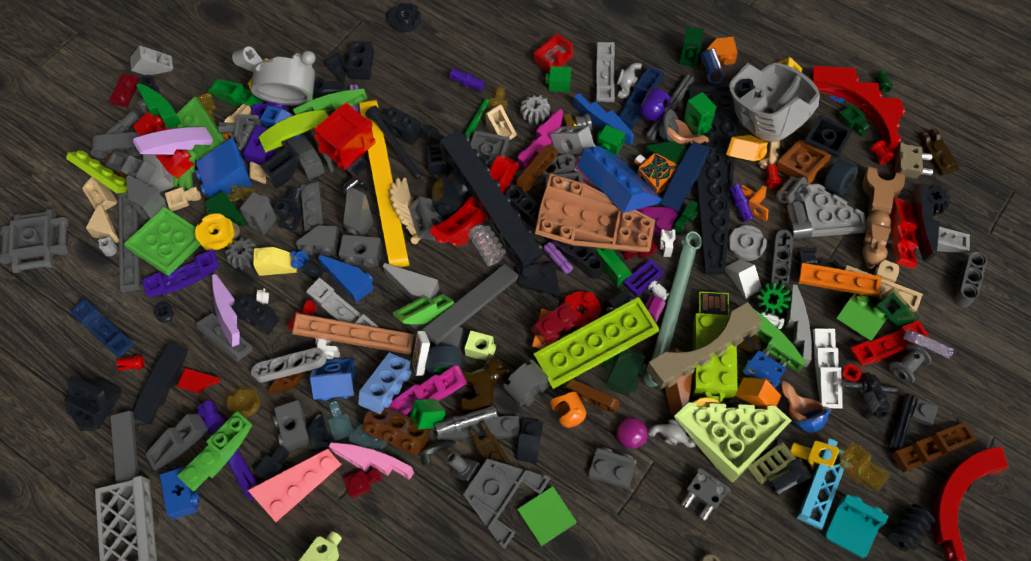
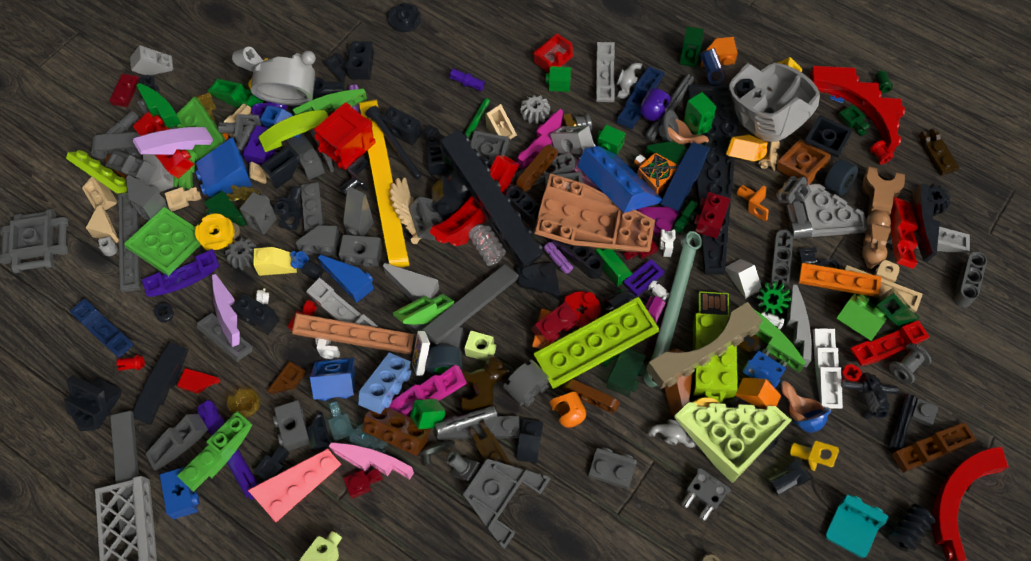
light grey beam [251,348,327,382] -> none
clear yellow plate [487,86,508,113] -> none
bright green tile [518,487,577,546] -> none
blue slope [574,93,634,146] -> none
magenta hair [616,417,648,449] -> none
light grey tile [728,225,767,261] -> none
dark purple pin [729,184,754,222] -> none
olive slope [747,442,796,485] -> none
red pin [765,164,781,189] -> none
medium azure fence [797,439,850,530] -> none
clear yellow brick [840,442,890,492] -> none
dark tan piece [895,142,933,179] -> none
clear purple beam [903,329,955,359] -> none
none -> dark red brick [694,192,731,239]

